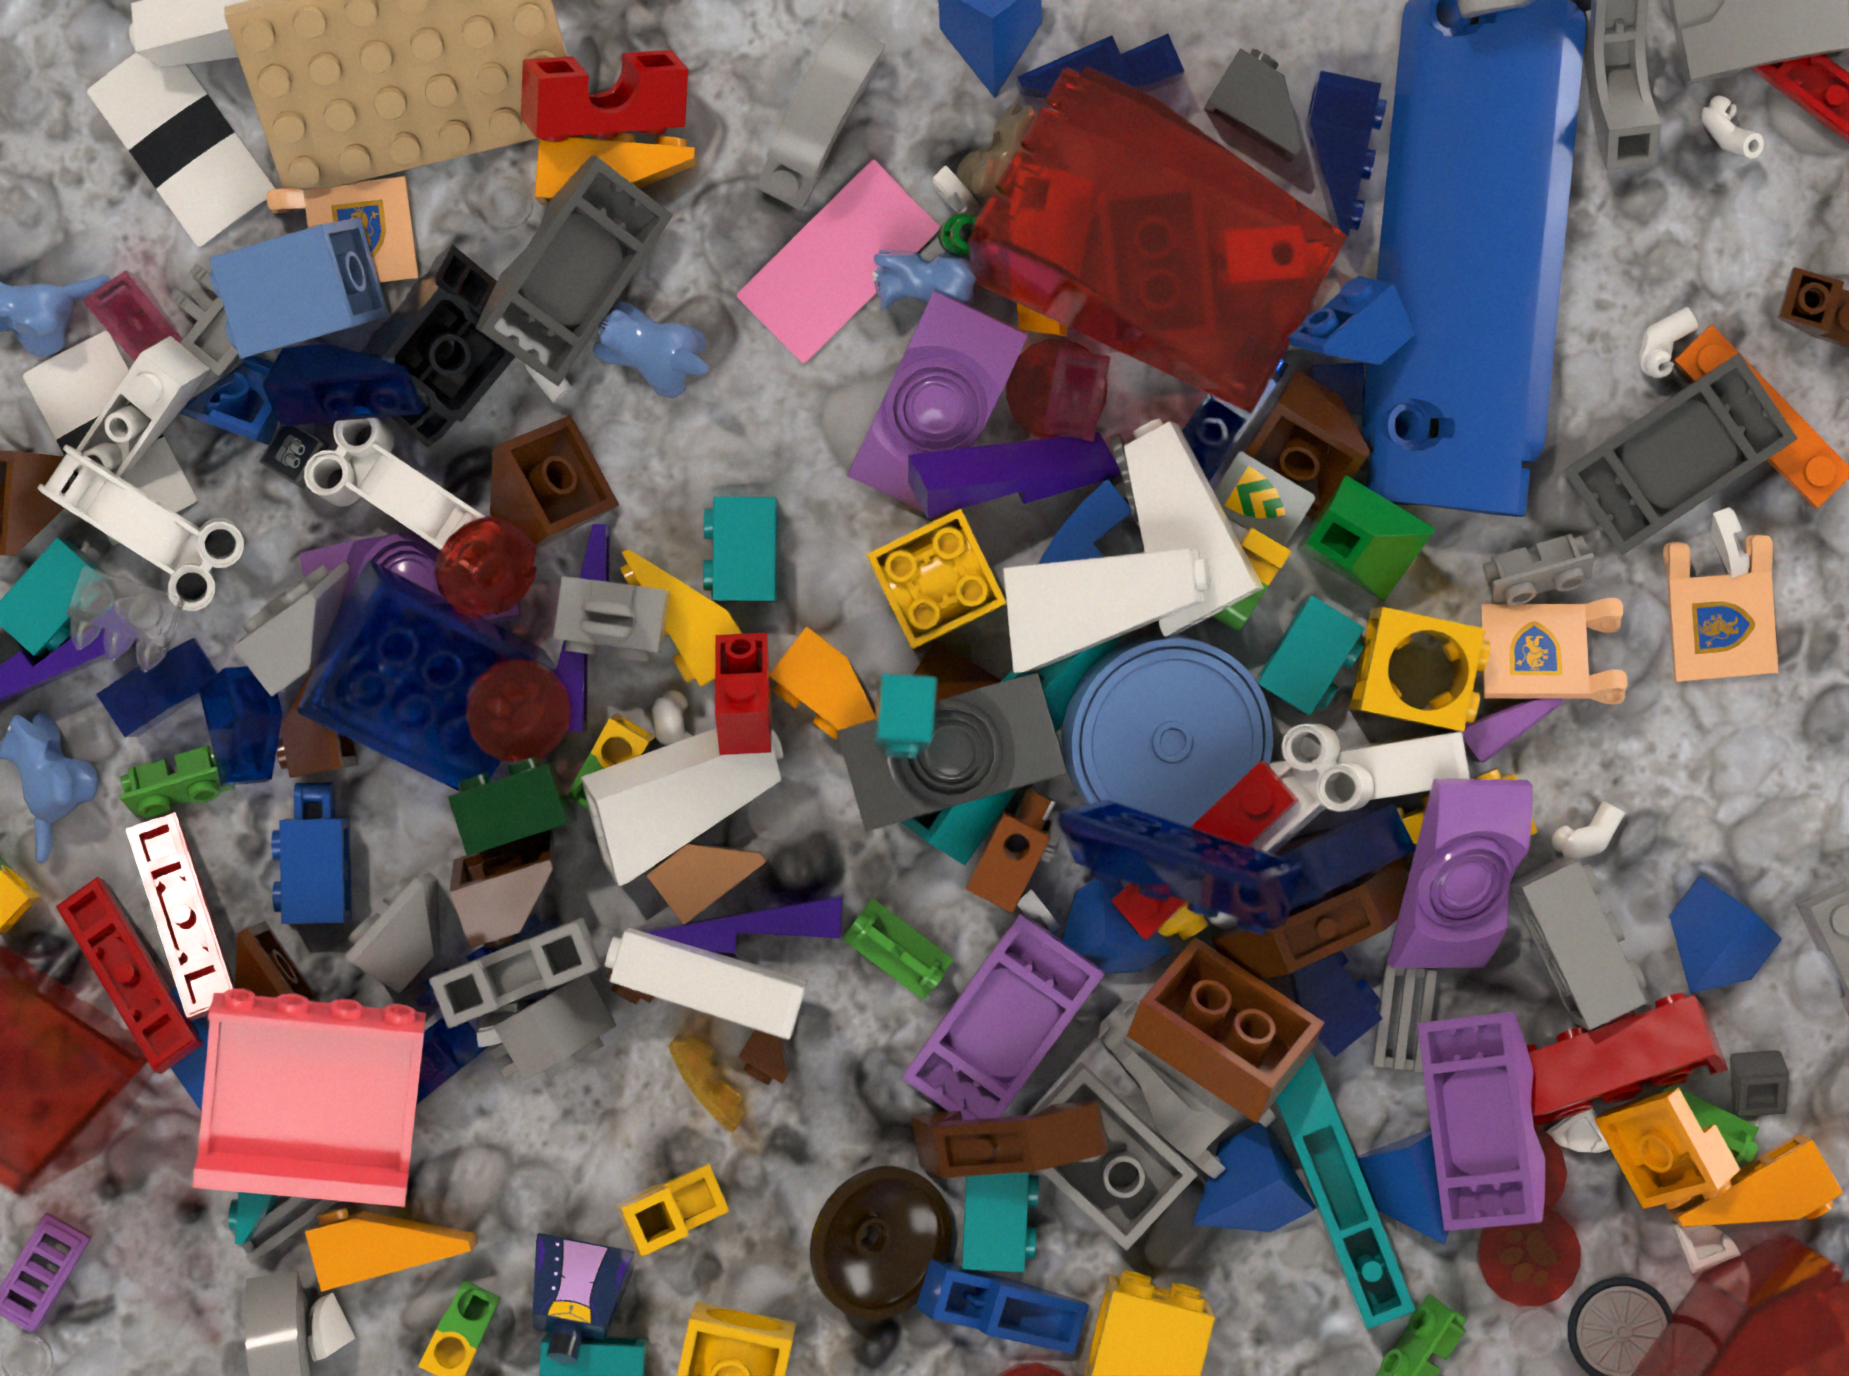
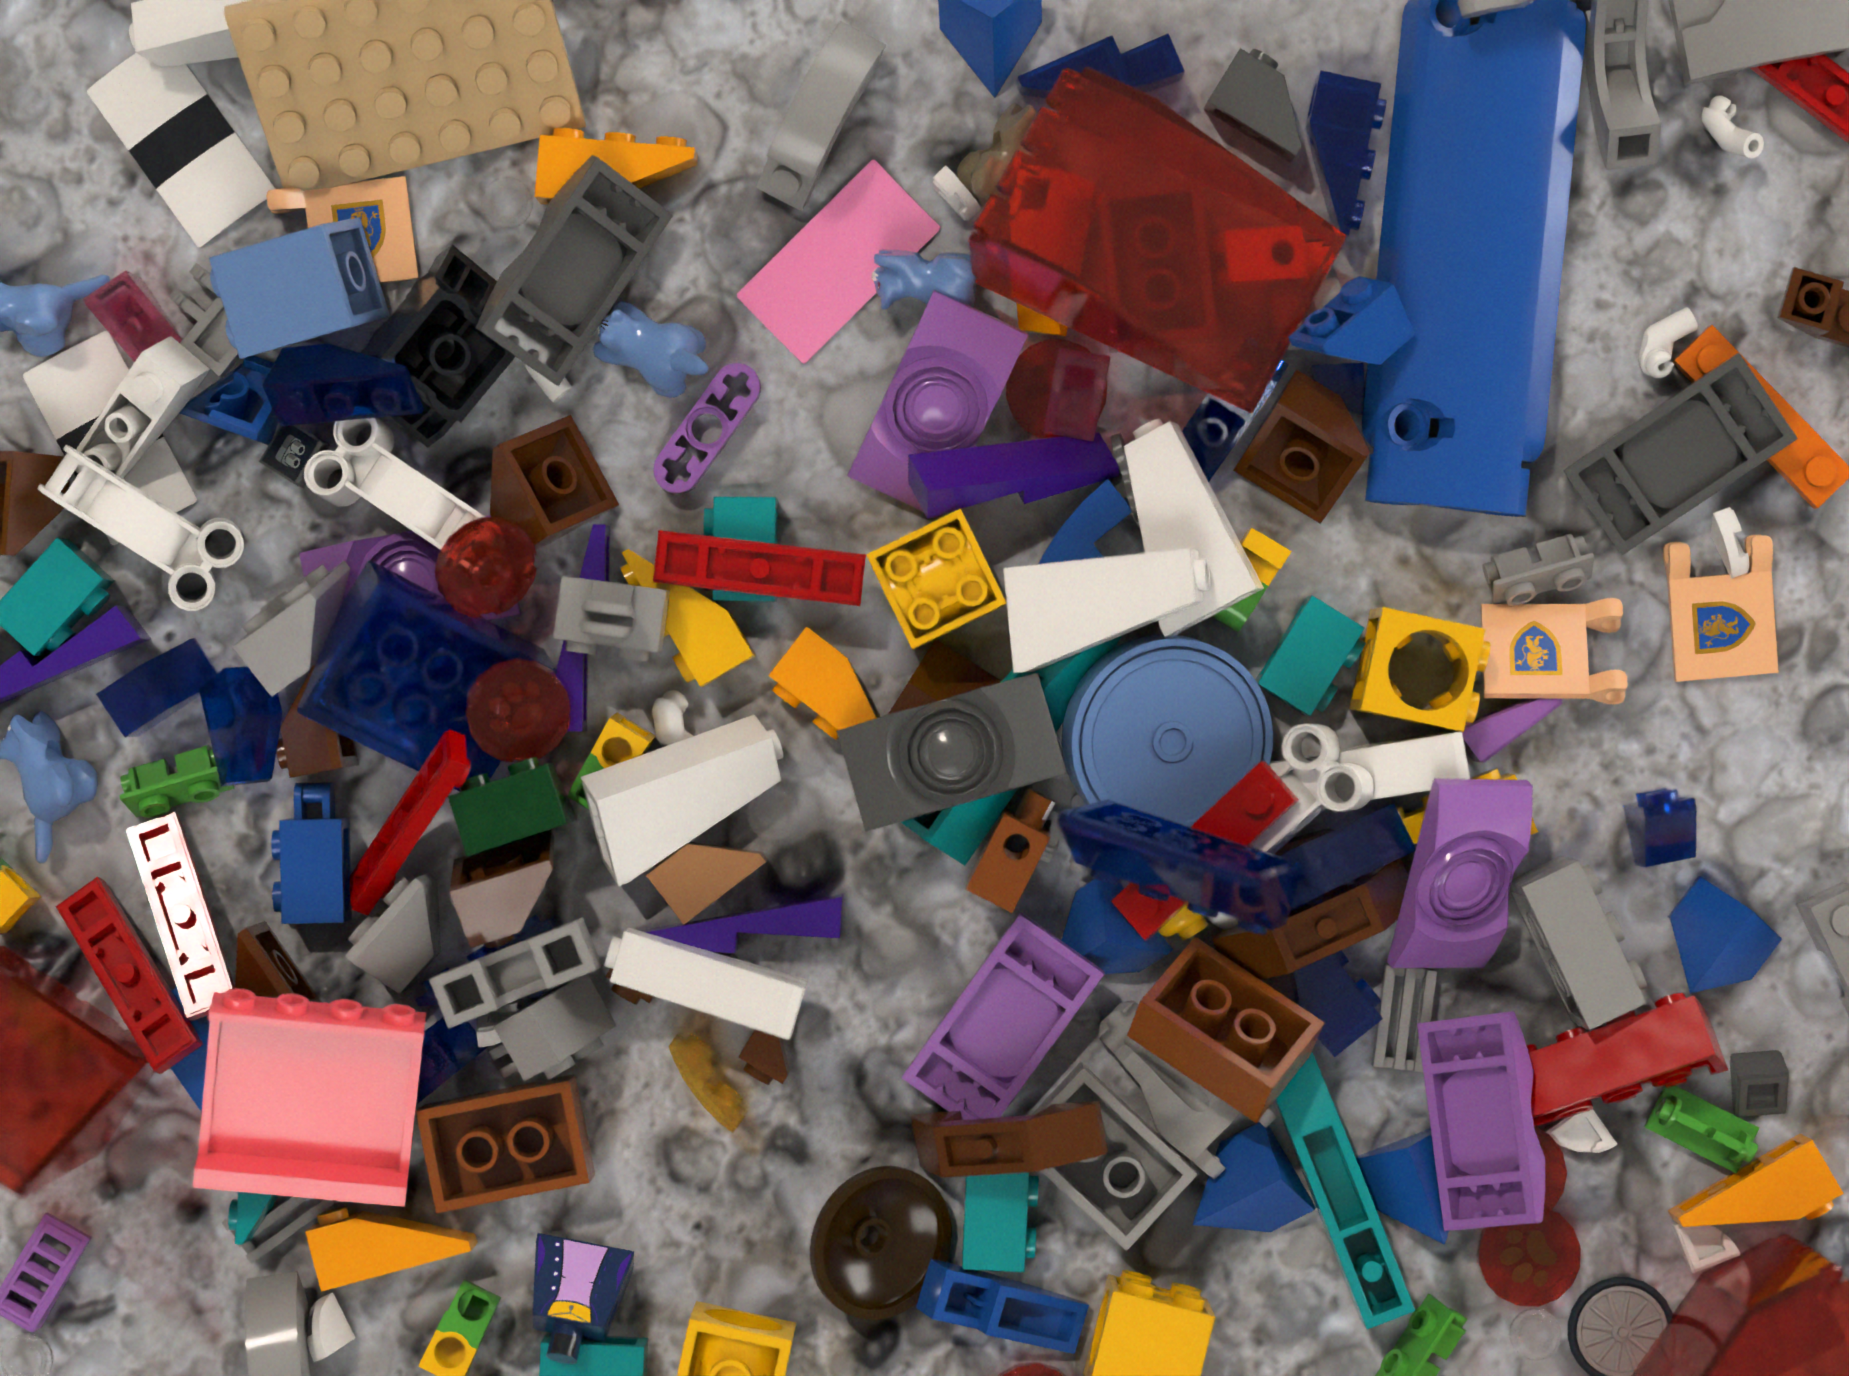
clear plate [66,566,185,672] -> none
red arch [521,50,688,142] -> none
yellow brick [616,1163,729,1257] -> none
red slope [715,633,772,755] -> none
bright green hinge [842,898,954,1000] -> none
teal brick [873,673,936,758] -> none
green pin [938,214,986,256] -> none
white tile [1017,888,1061,934] -> none
light grey sticker [1214,451,1315,547] -> none
green slope [1296,475,1435,601] -> none
white arm [1552,801,1625,860] -> none
light orange plate [1594,1088,1740,1209] -> none
none -> red plate [349,729,471,916]
none -> dark orange brick [416,1074,595,1214]
none -> medium lavender beam [653,363,761,494]
none -> red plate [653,530,866,606]
none -> clear blue slope [1623,787,1697,867]

